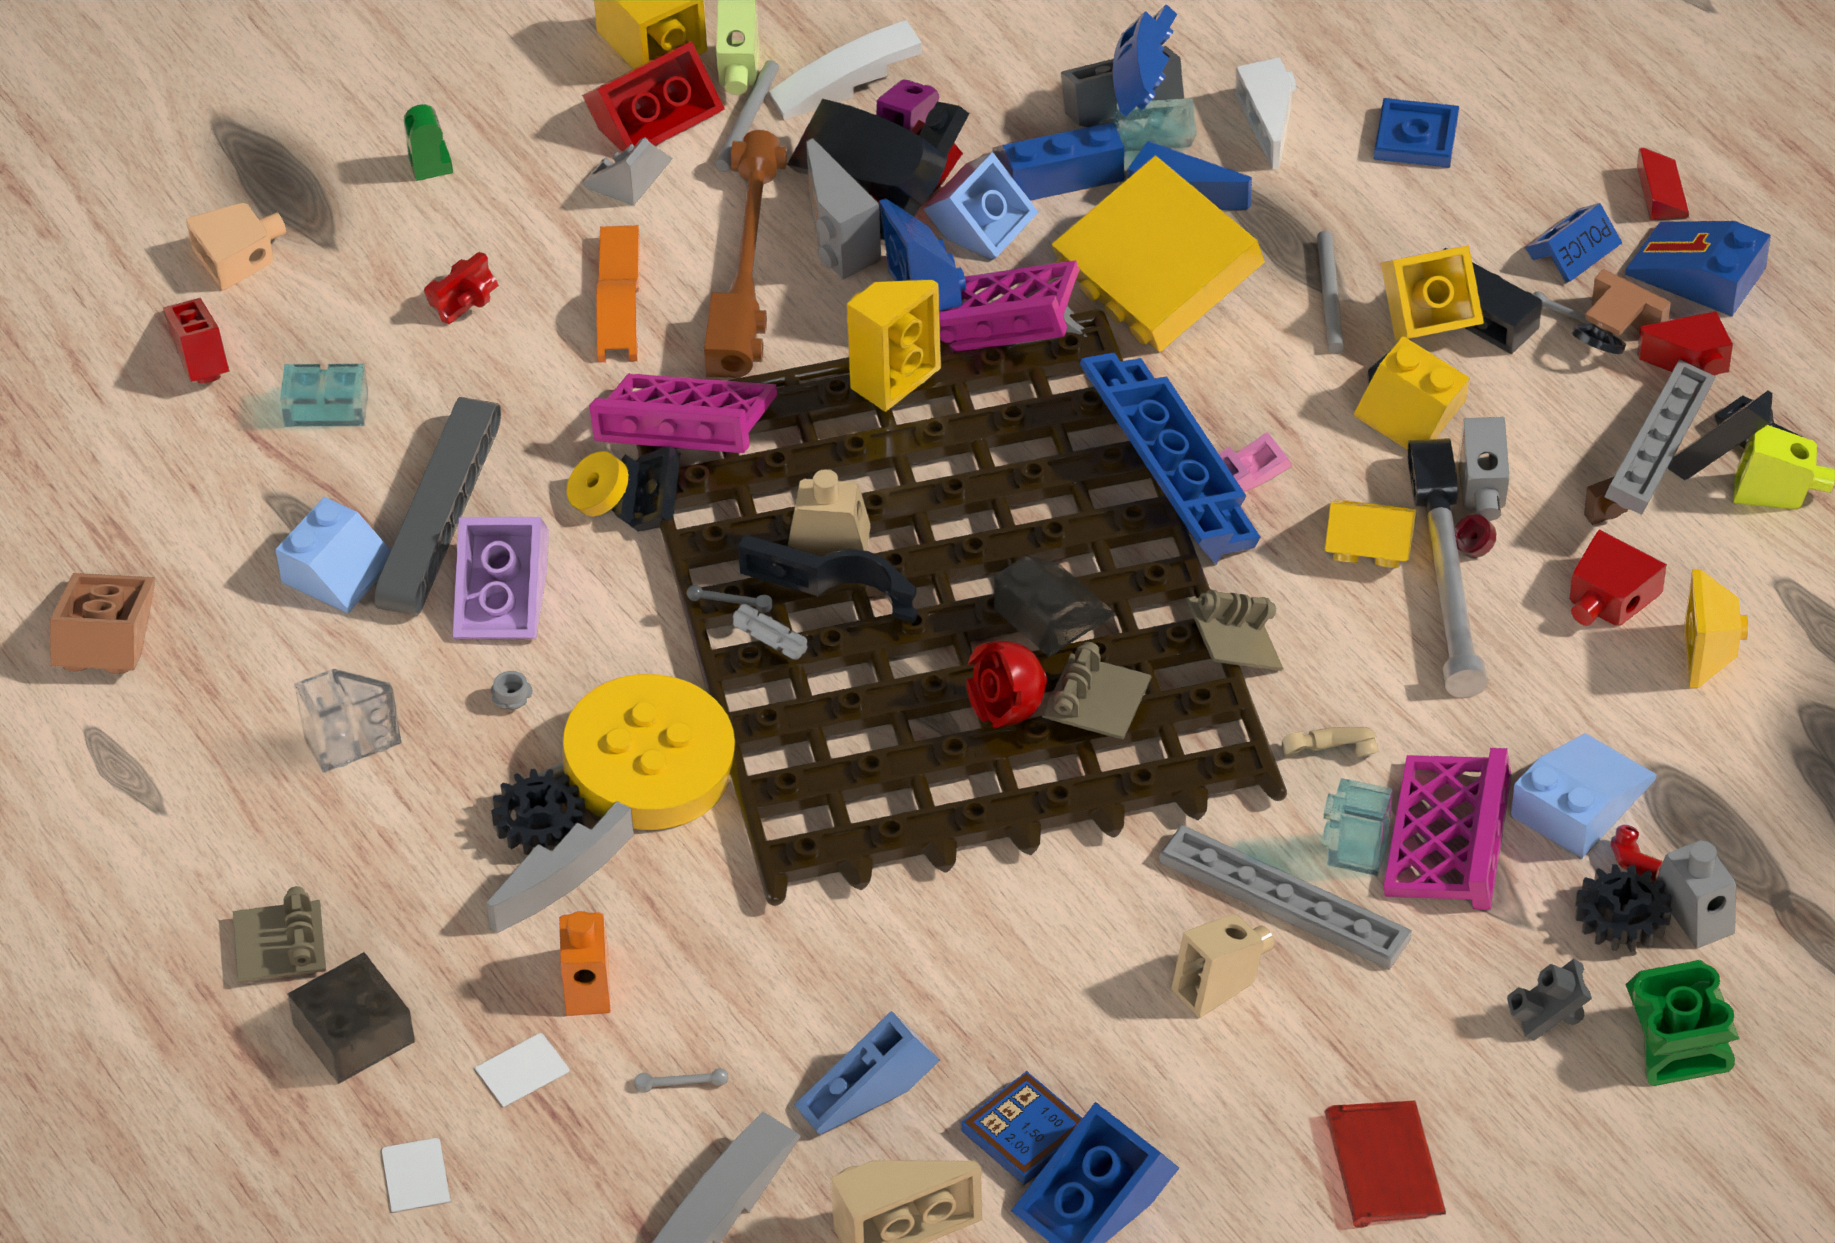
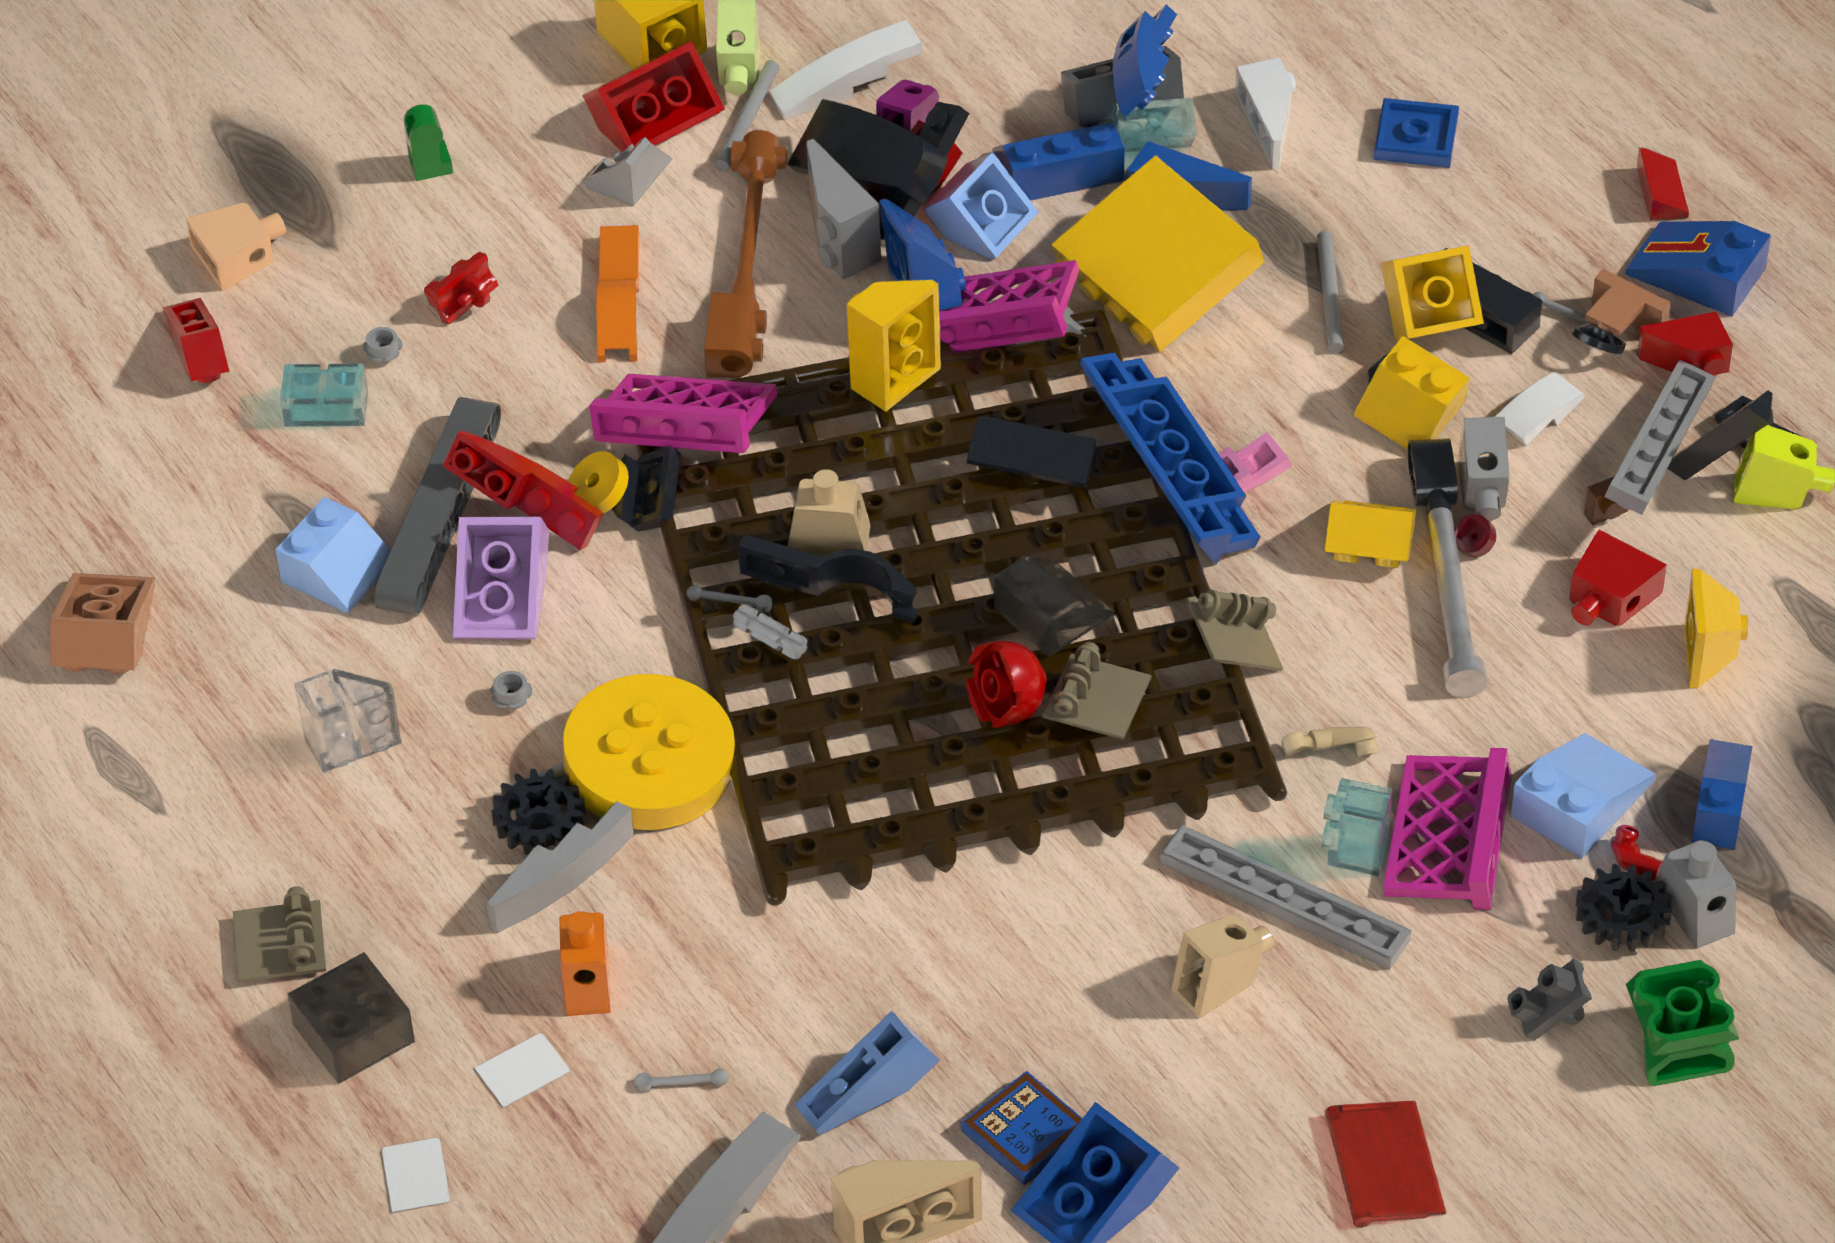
blue panel [1525,203,1622,283] -> none
none -> light grey plate [363,327,403,363]
none -> red slope [442,431,604,550]
none -> black slope [967,416,1096,488]
none -> white slope [1495,372,1585,446]
none -> blue slope [1692,739,1753,850]

